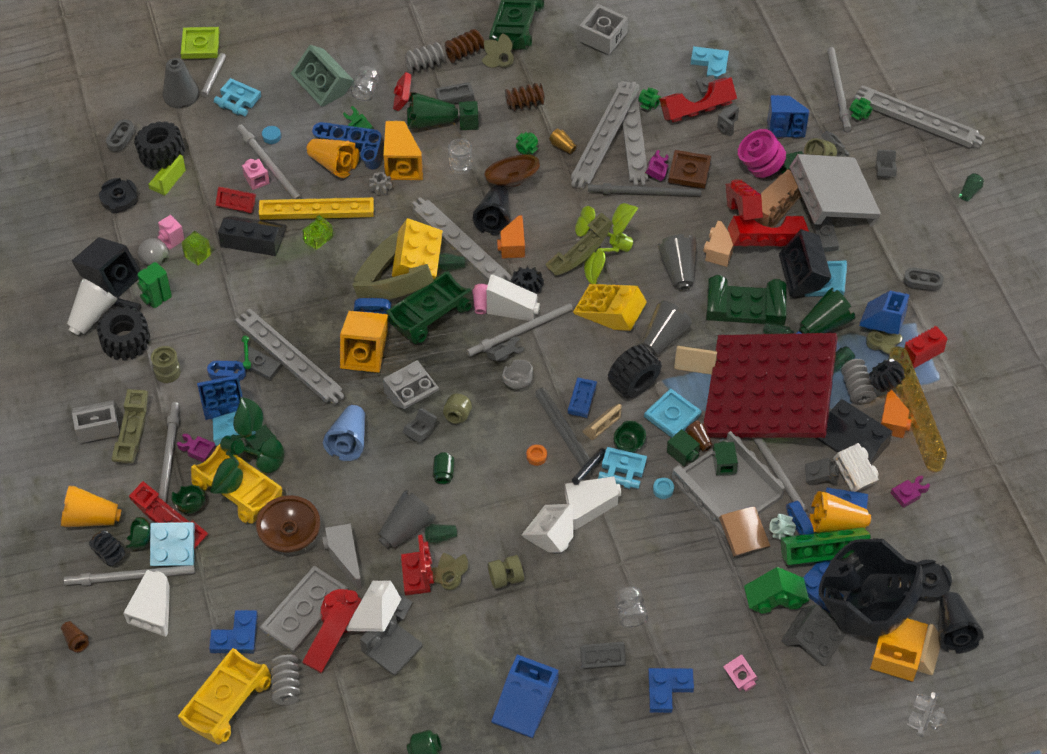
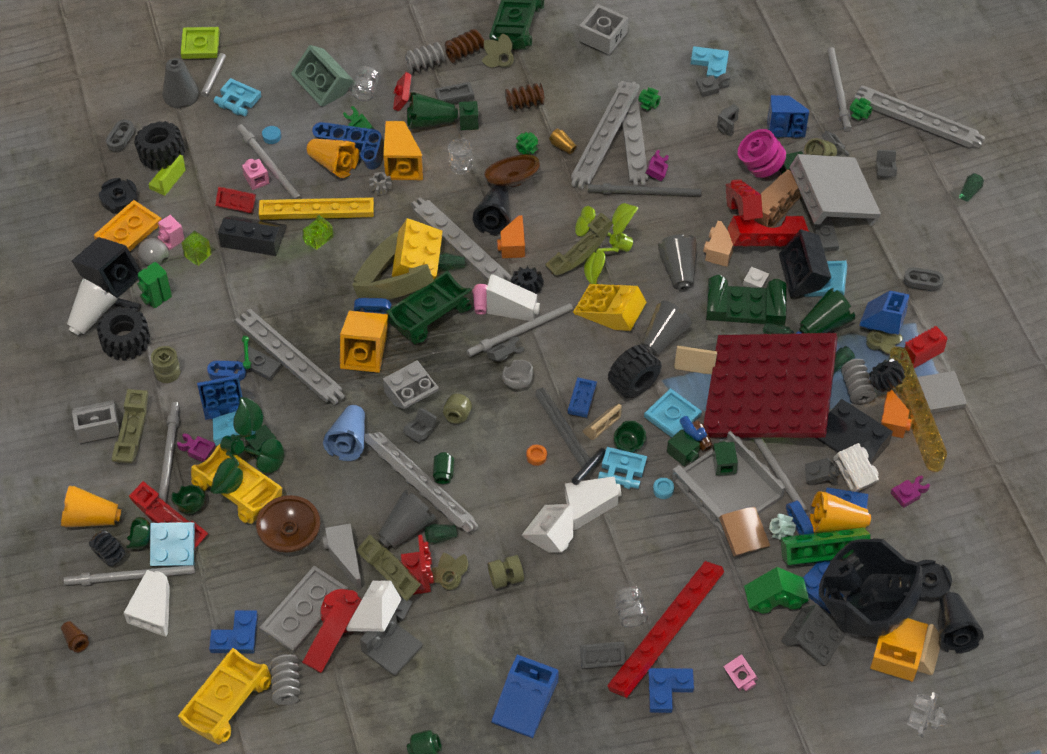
red arch [659,77,737,122] -> none
reddish brown plate [668,150,712,189] -> none
none -> light orange plate [94,200,162,251]
none -> olive slope [356,534,421,601]
none -> light grey hinge [364,432,478,532]
none -> red plate [607,561,724,698]
none -> blue arm [679,416,707,441]
none -> white plate [743,267,769,288]
none -> light grey tile [915,371,967,414]

